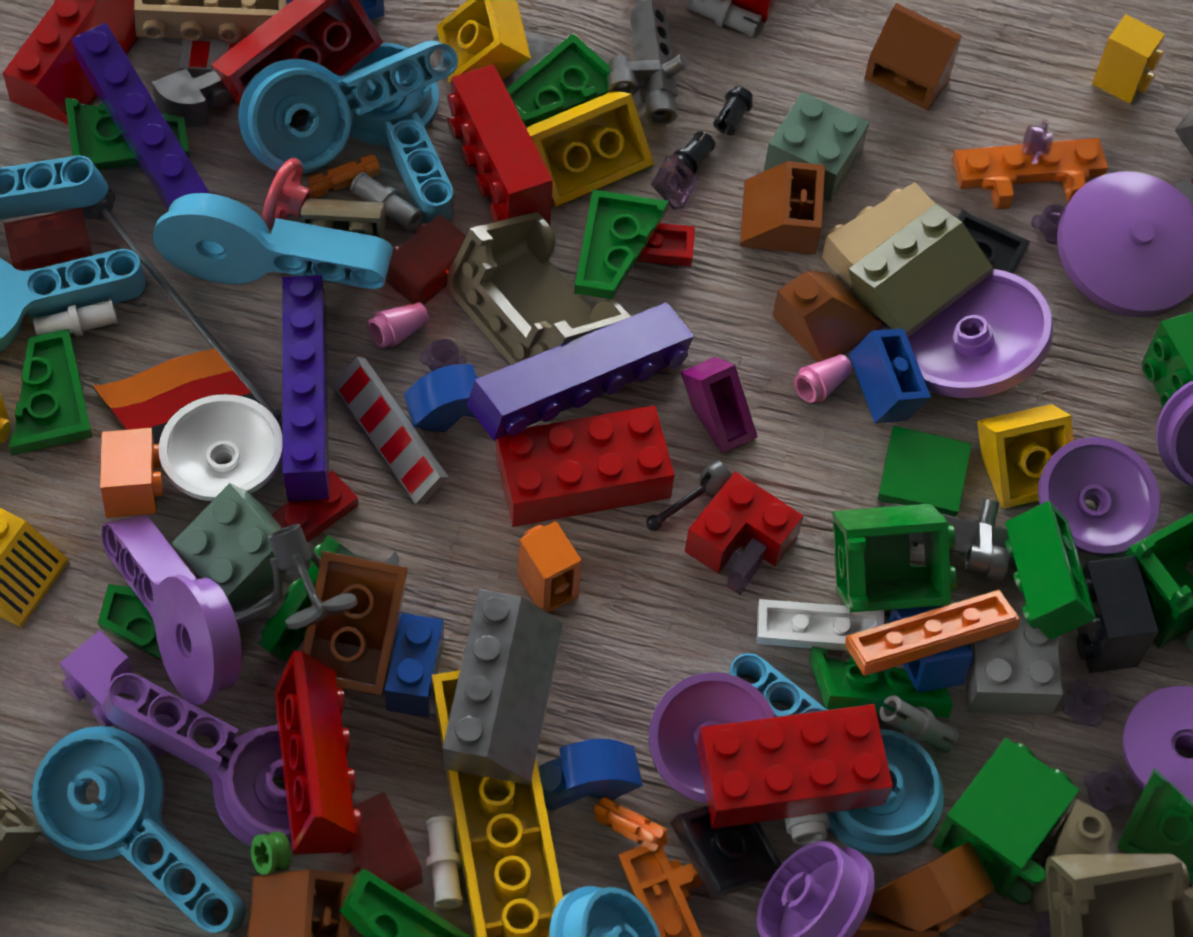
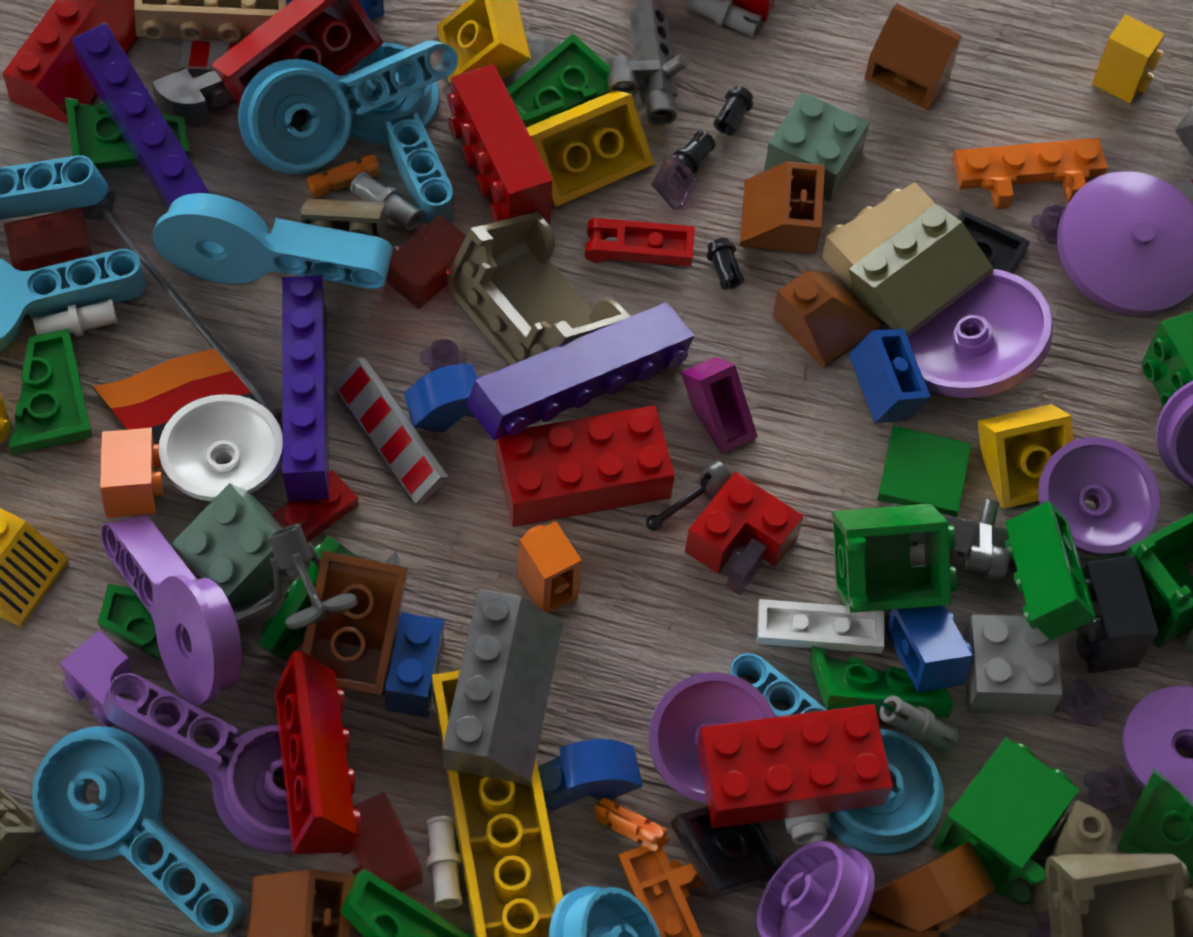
bright green bush [251,831,292,875] -> none
coral piece [262,158,312,231] -> none
bright pink cone [368,302,429,348] -> none
green wing [574,189,669,300] -> none
bright pink cone [794,354,853,403] -> none
orange tile [845,590,1020,676] -> none
plate [1022,119,1053,164] -> none
none -> black pin [706,238,745,290]

